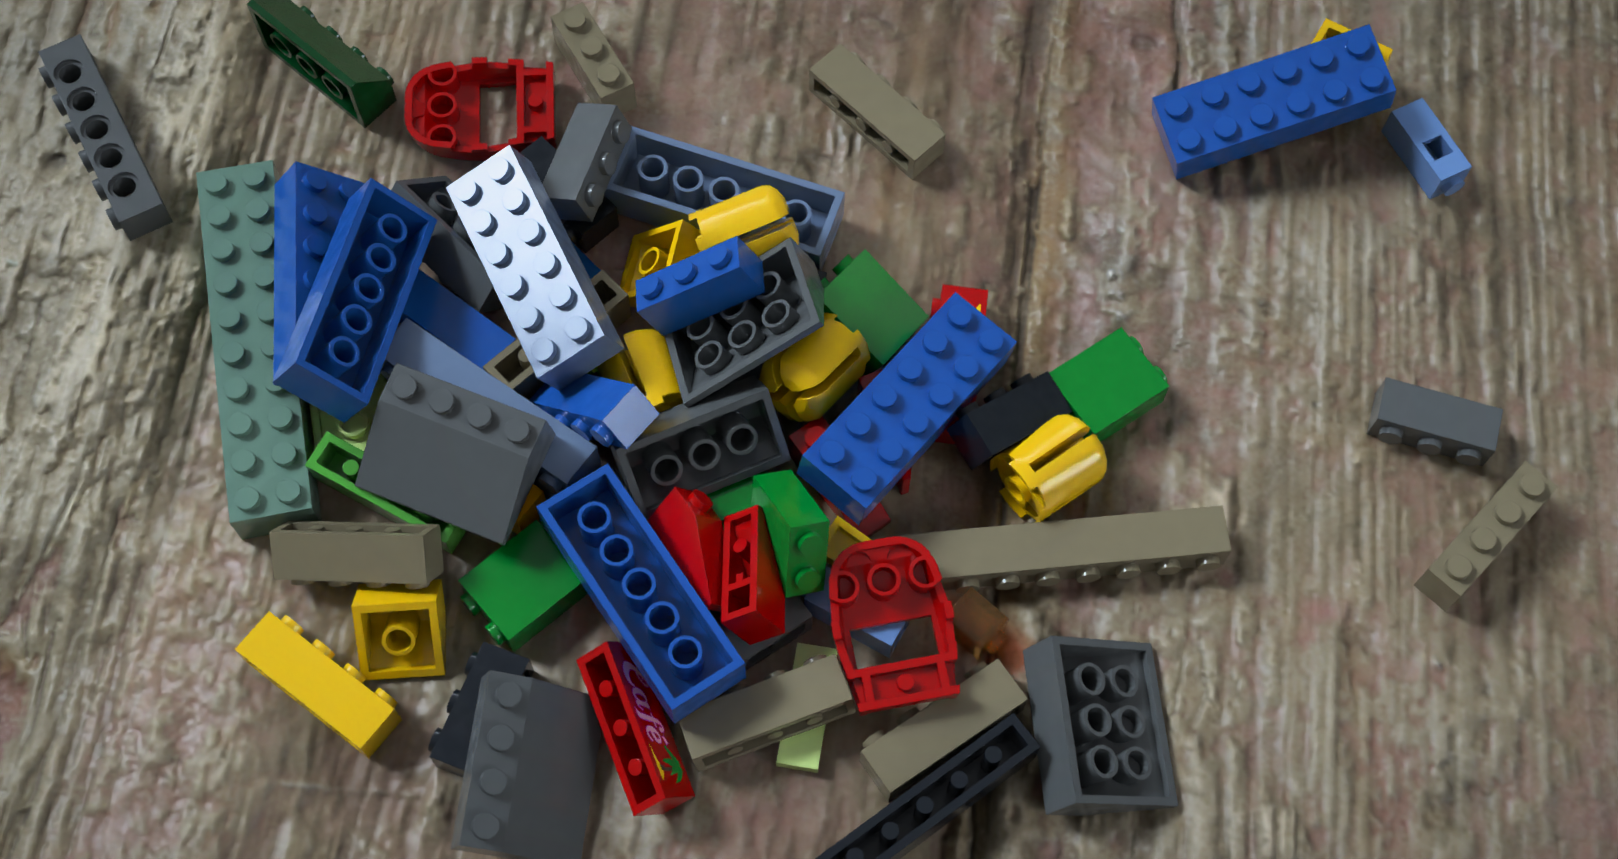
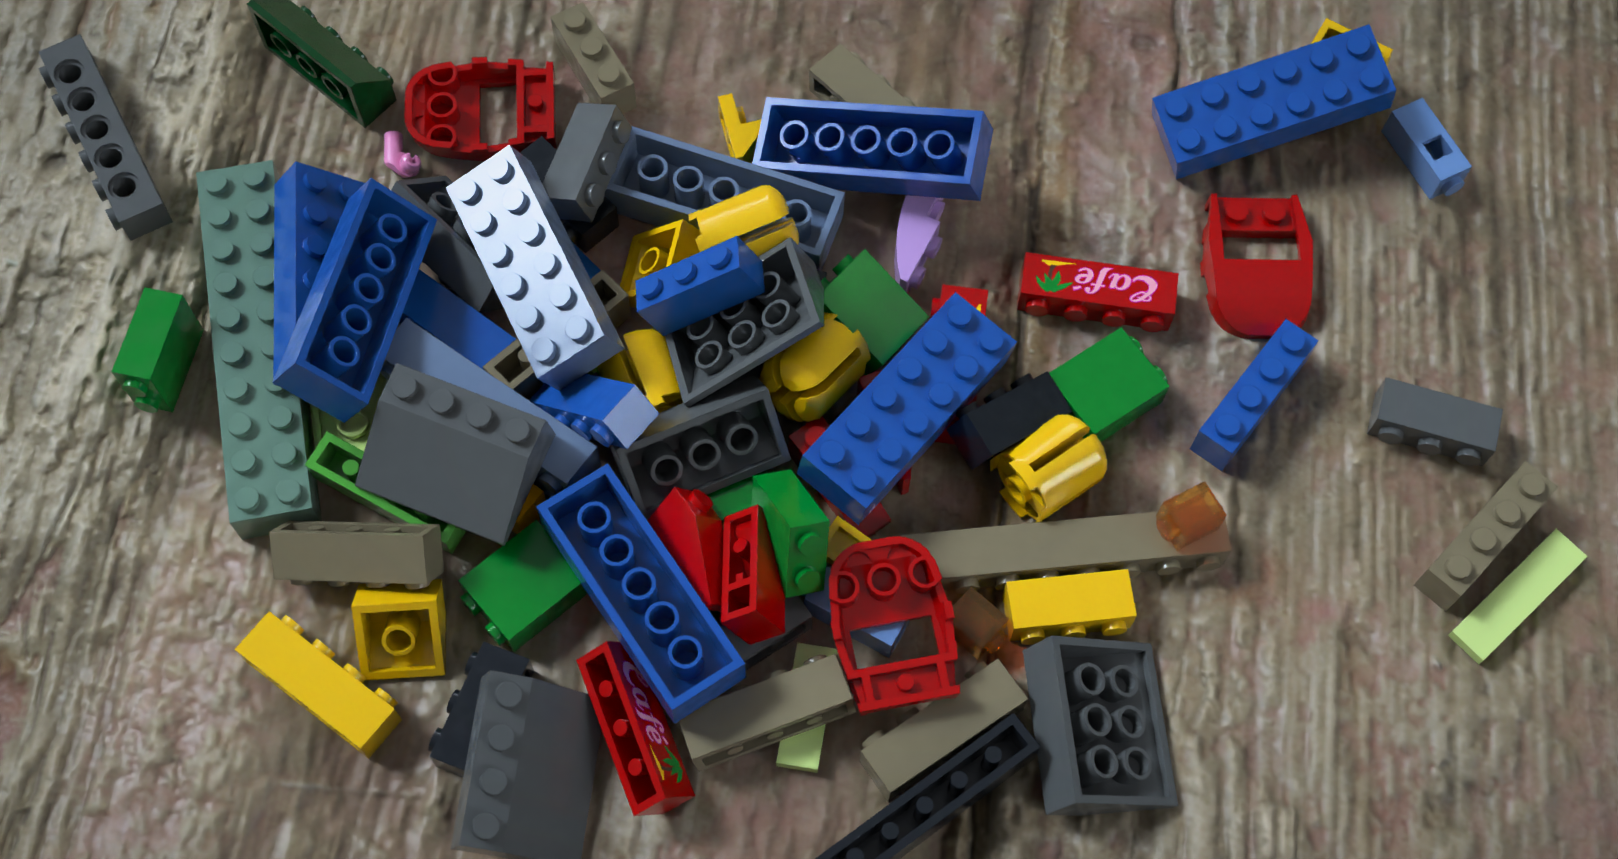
none -> green brick [111,287,204,413]
none -> bright pink arm [384,131,421,178]
none -> yellow slope [718,93,761,163]
none -> blue brick [752,97,994,201]
none -> lavender slope [894,195,945,294]
none -> yellow brick [1002,569,1137,645]
none -> red brick [1016,252,1179,332]
none -> clear orange brick [1156,481,1227,551]
none -> blue brick [1190,319,1319,471]
none -> red slope [1200,193,1313,339]
none -> yellowish green tile [1448,528,1588,664]

